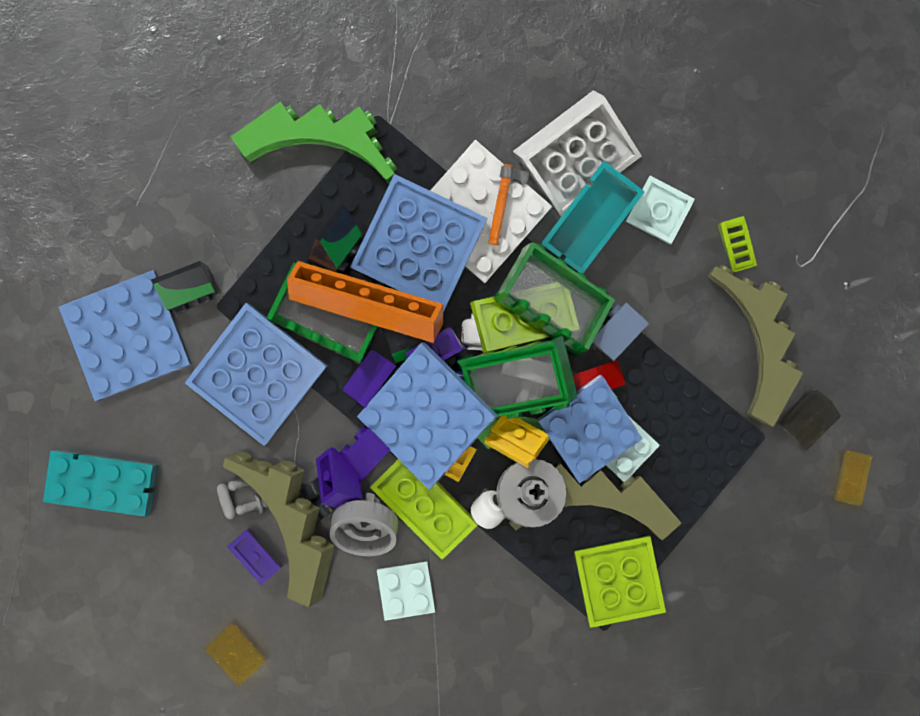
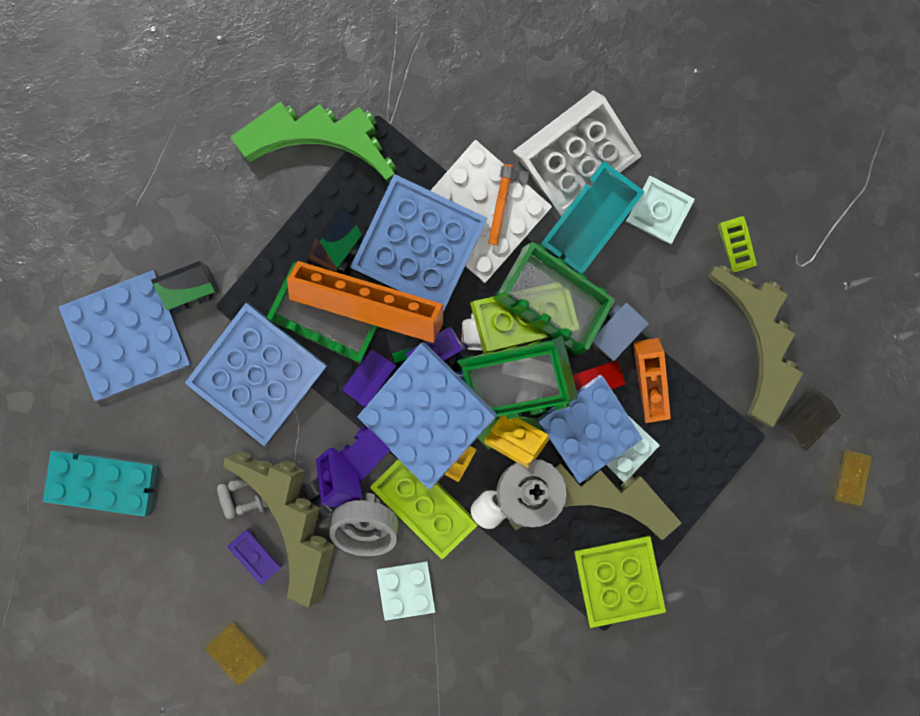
none -> orange slope [633,338,671,423]

